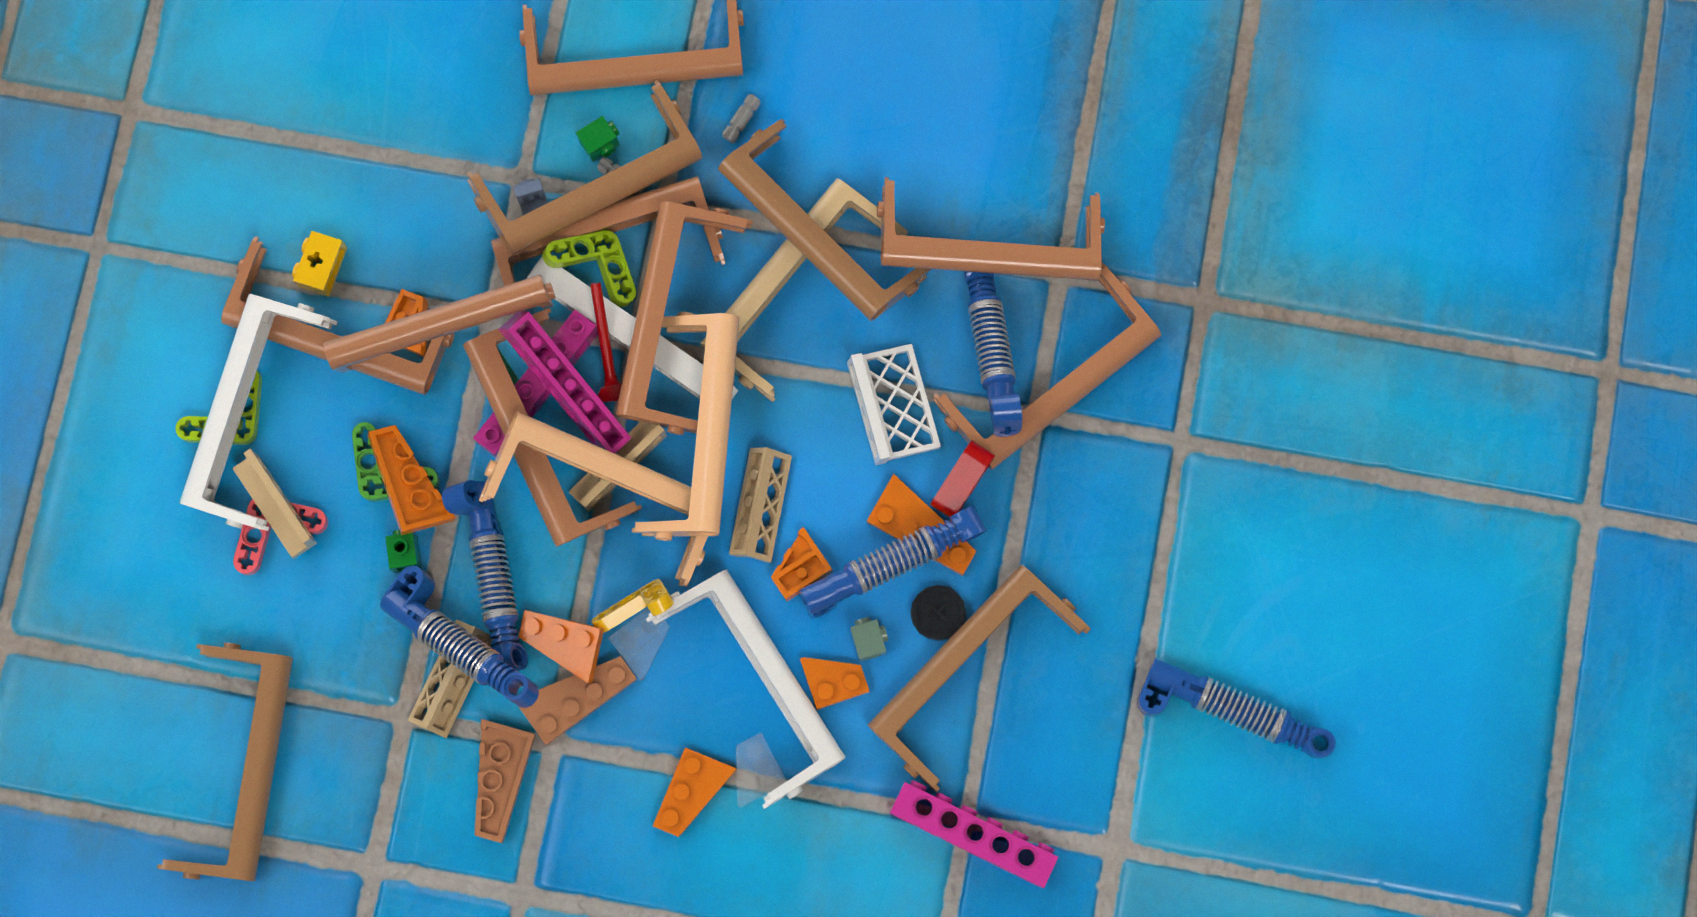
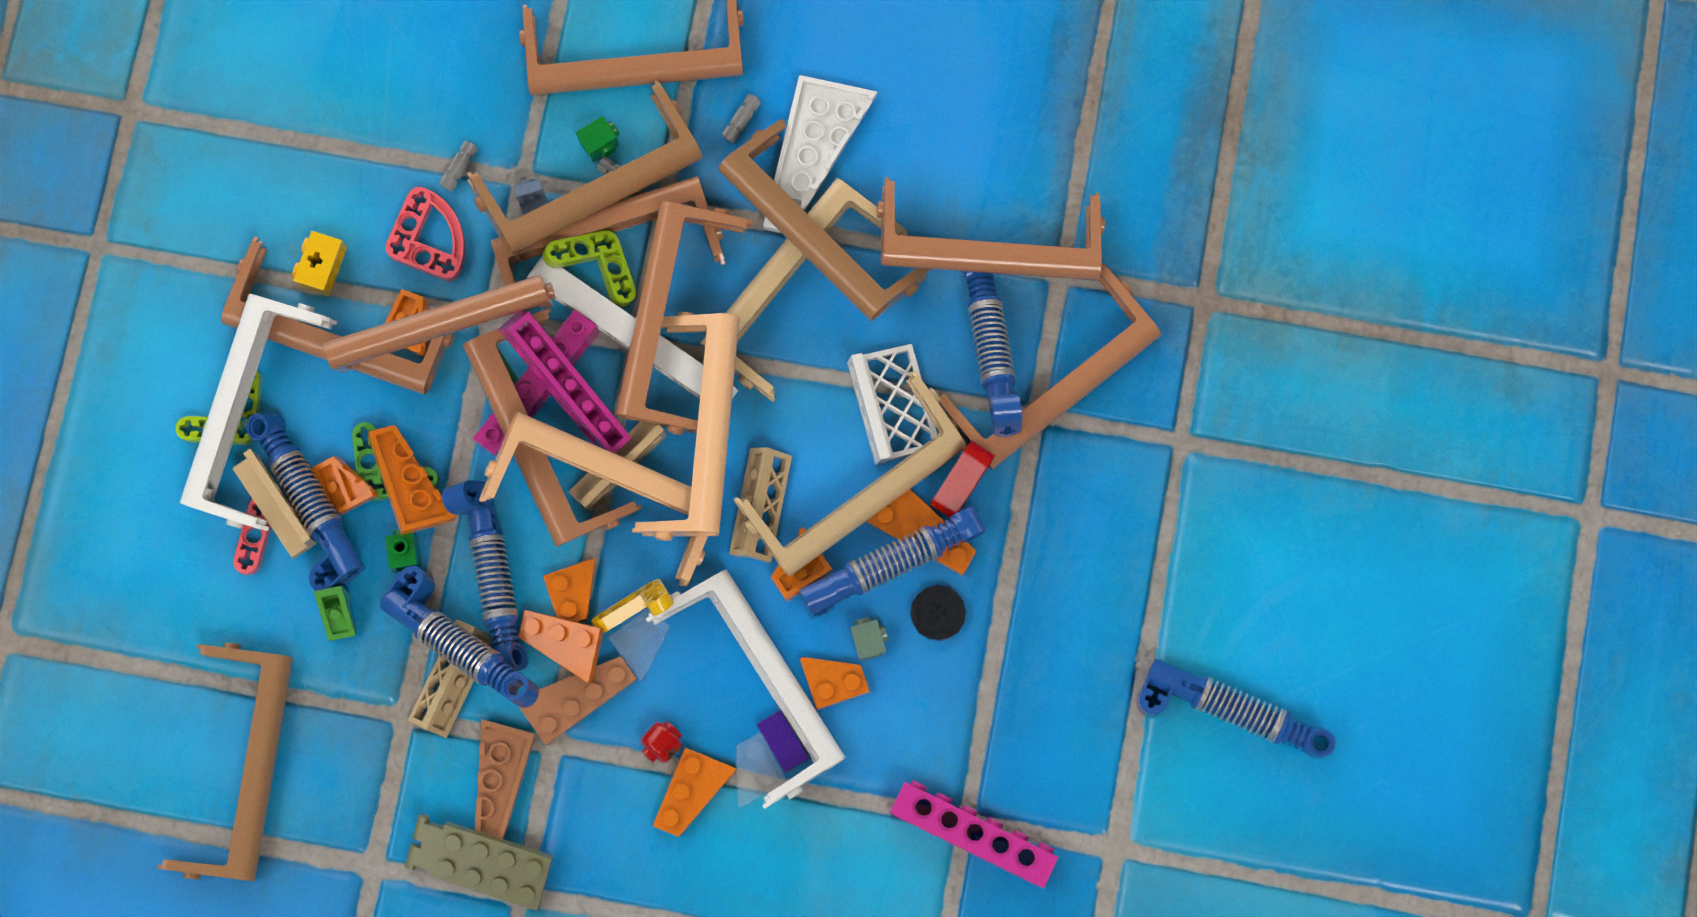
red piece [590,282,622,402] -> none
medium nougat piece [868,565,1090,792] -> none
none -> blue piece [246,413,366,591]
none -> orange wing [311,456,379,516]
none -> bright green slope [314,586,356,641]
none -> coral beam [385,187,466,281]
none -> olive hinge [405,814,554,911]
none -> light grey axle [440,141,477,191]
none -> orange wing [543,558,596,623]
none -> red head [640,721,682,763]
none -> tan piece [733,371,967,577]
none -> dark purple tile [756,710,809,773]
none -> white wing [763,75,877,233]

